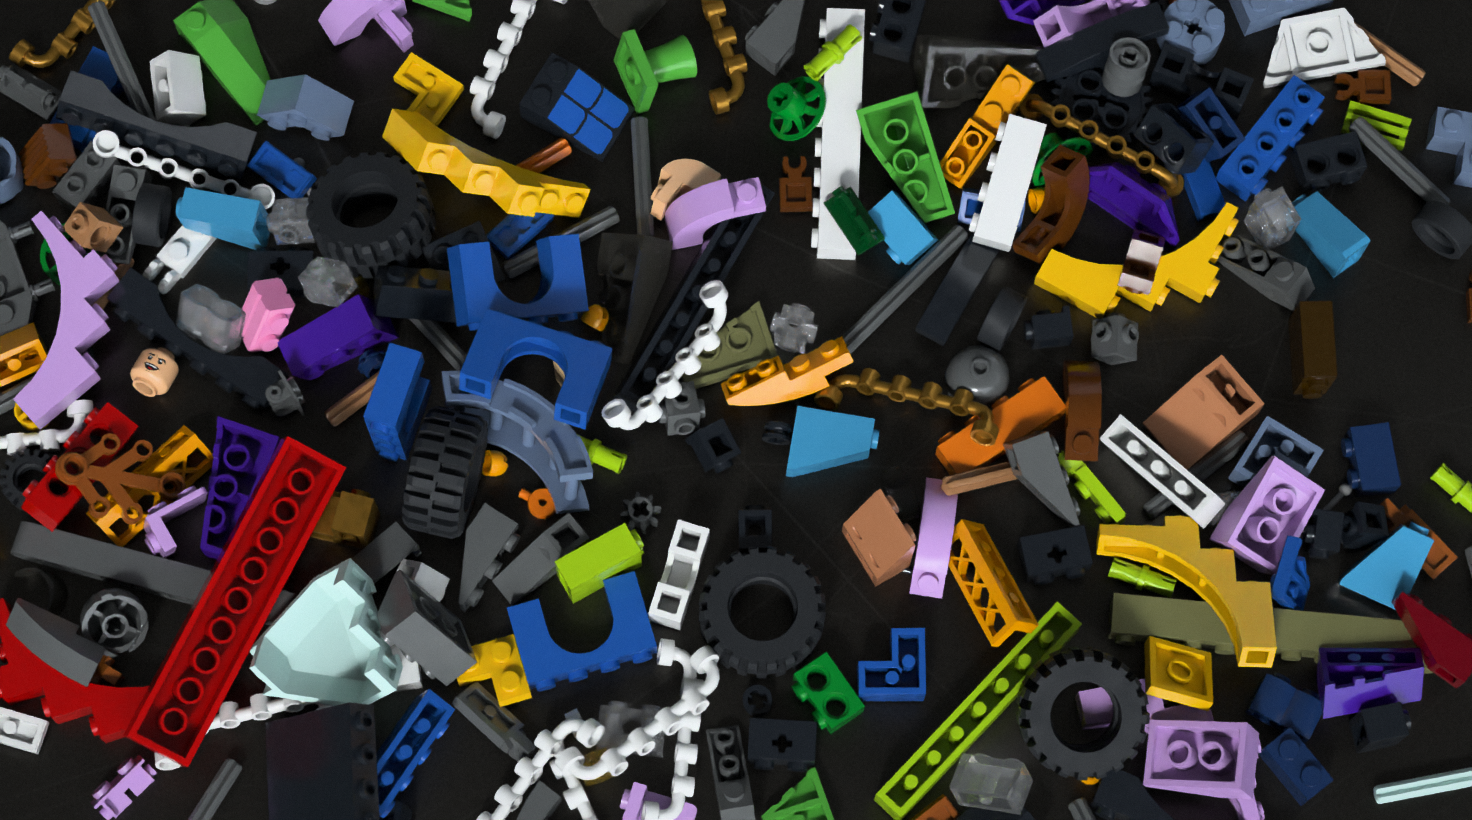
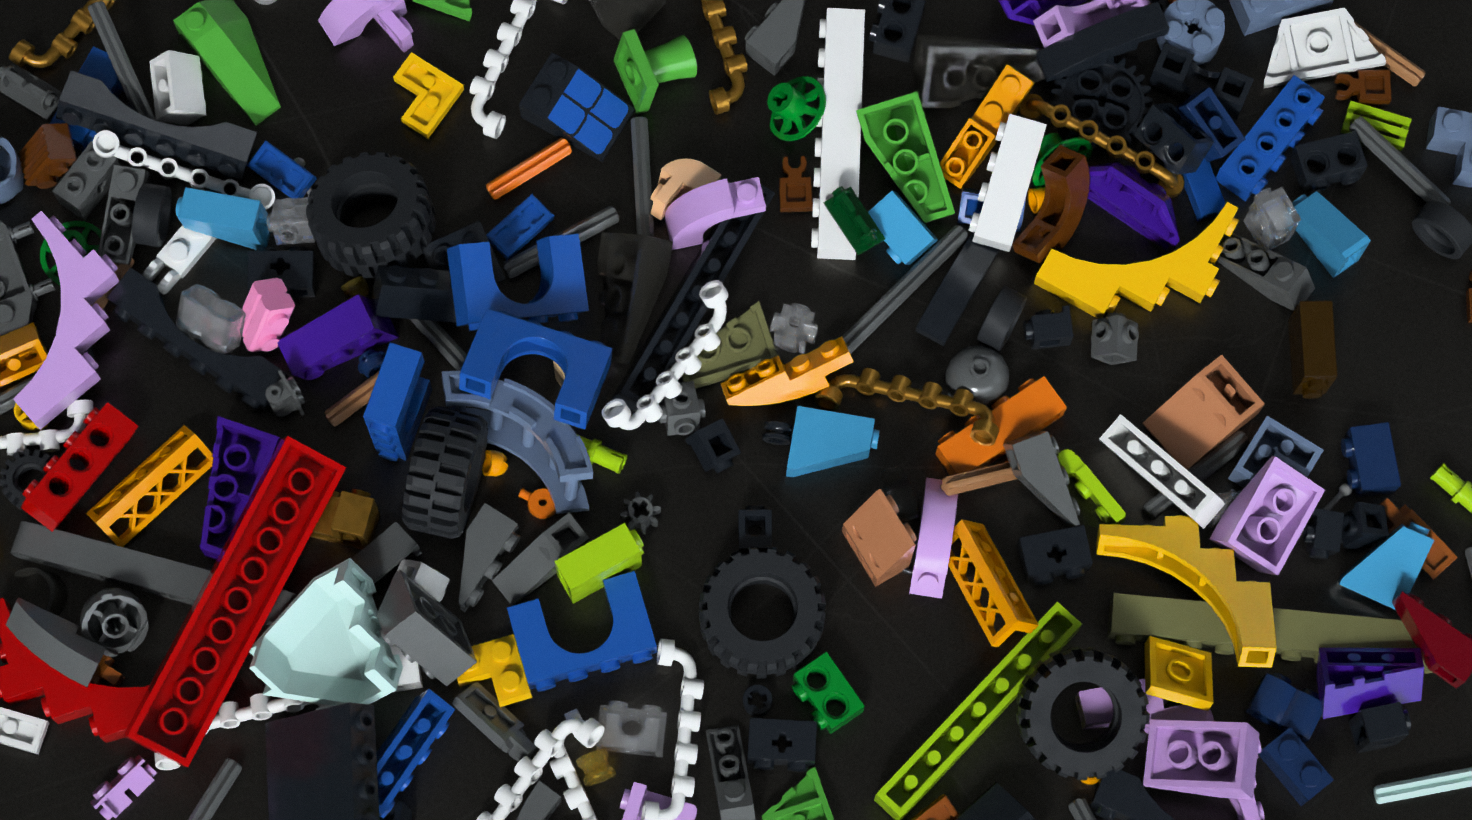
dark orange plant [55,433,186,525] -> none
medium nougat brick [62,202,123,253] -> none
light nougat head [130,347,179,397] -> none
lavender bracket [143,485,208,559] -> none
sand blue brick [257,74,354,140] -> none
clear brick [298,257,358,307] -> none
yellow arch [382,108,591,218] -> none
white bar [555,645,720,780] -> none
light orange hinge [580,304,609,332] -> none
white arch [648,520,710,630] -> none
lime pin [804,24,862,81] -> none
blue brick [857,628,926,701] -> none
clear brick [949,753,1033,815] -> none
reddish brown arch [1062,360,1102,462] -> none
dark grey wheel [1102,37,1151,97] -> none
lime pin [1108,557,1177,598] -> none
brick [1117,229,1166,295] -> none
blue wing [1270,535,1310,611] -> none

